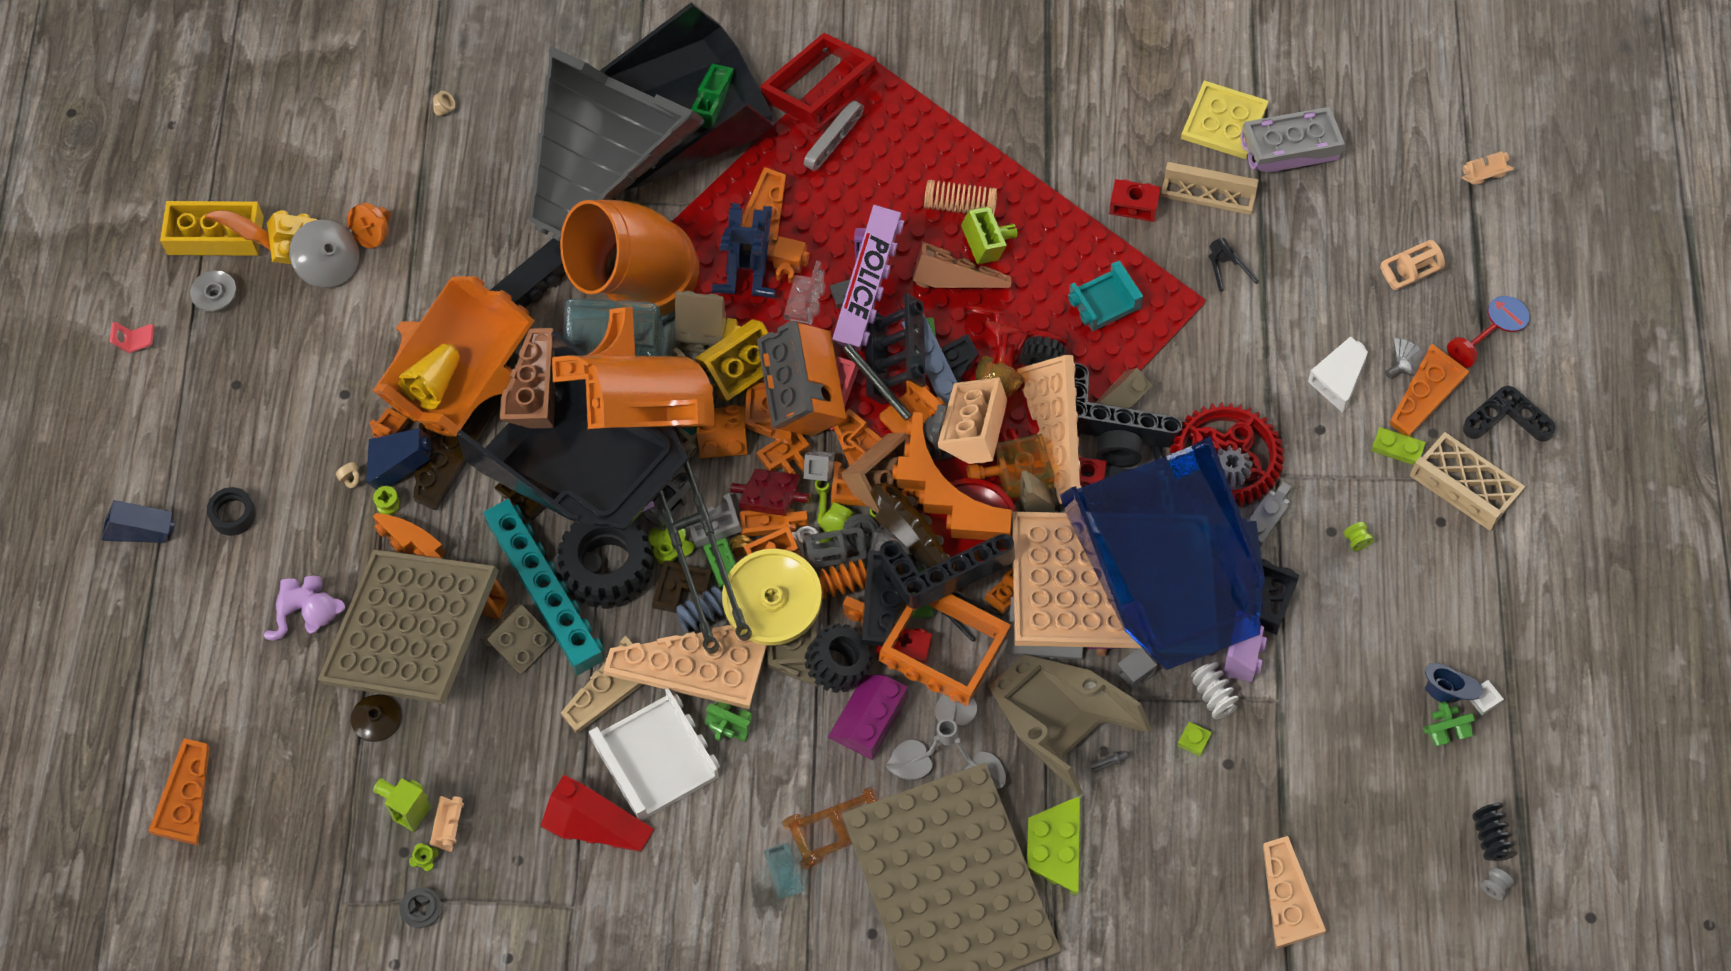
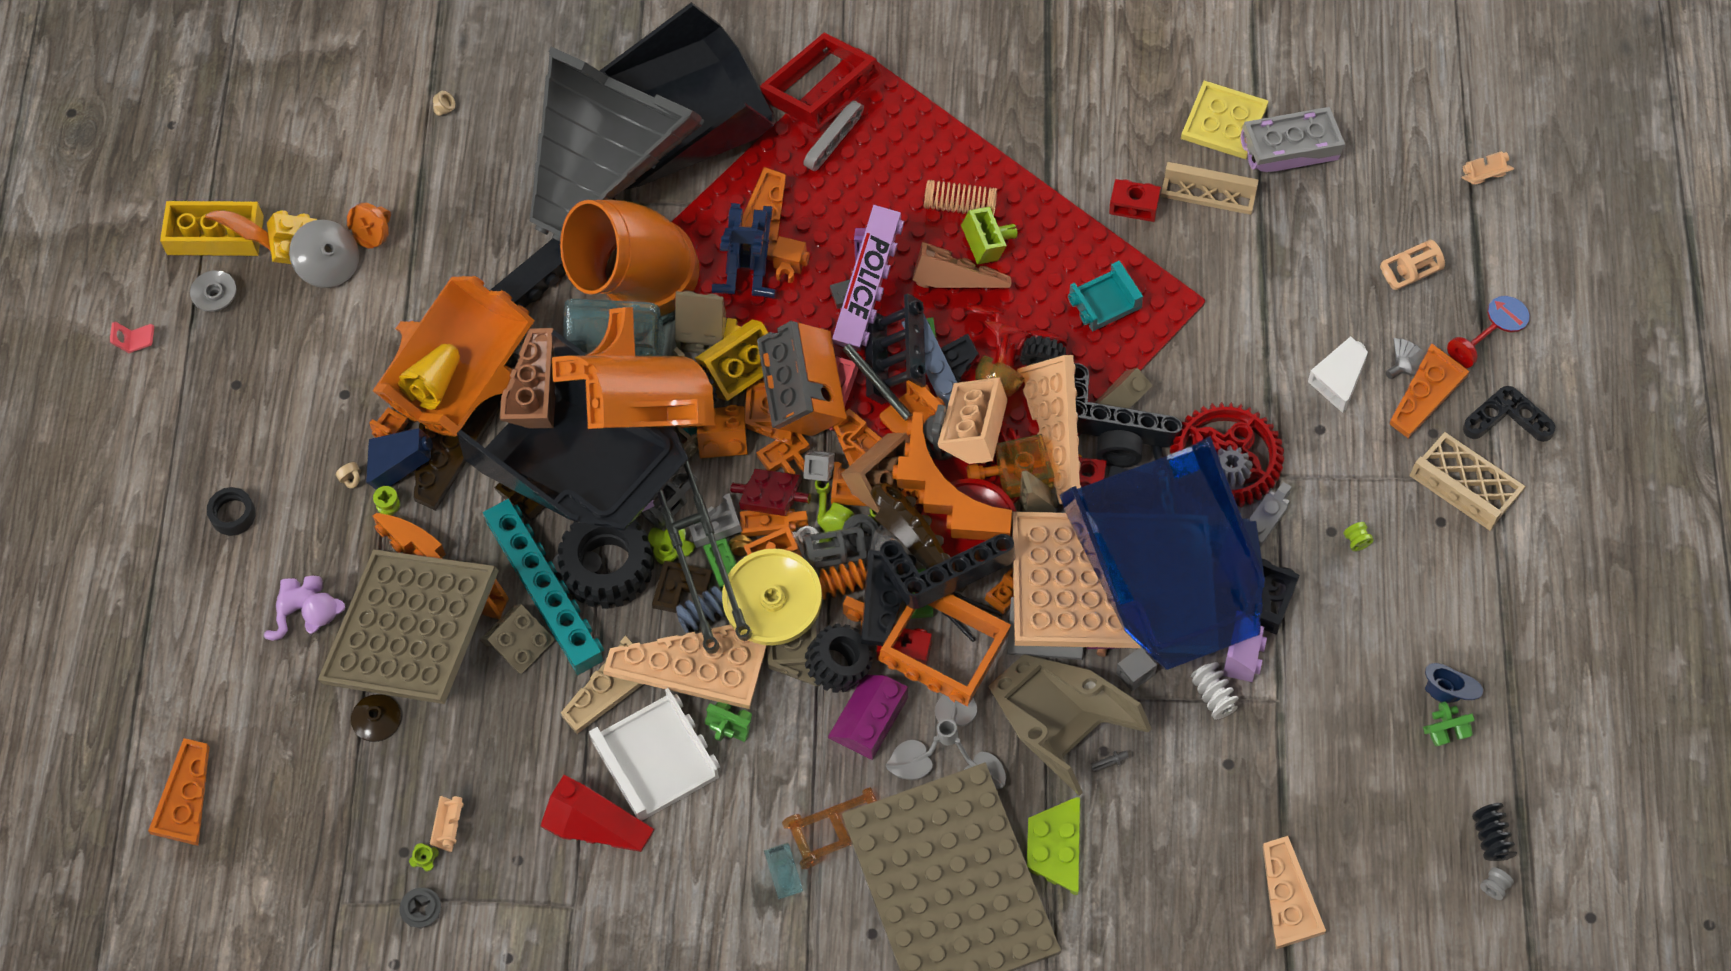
dark blue slope [101,500,175,543] -> none
lime brick [373,778,431,832] -> none
green slope [691,64,734,129] -> none
clear bracket [784,261,826,324] -> none
lime plate [1177,722,1212,757] -> none
black plant [1208,238,1259,292] -> none
lime plate [1371,427,1426,465] -> none
white plate [1470,680,1504,716] -> none

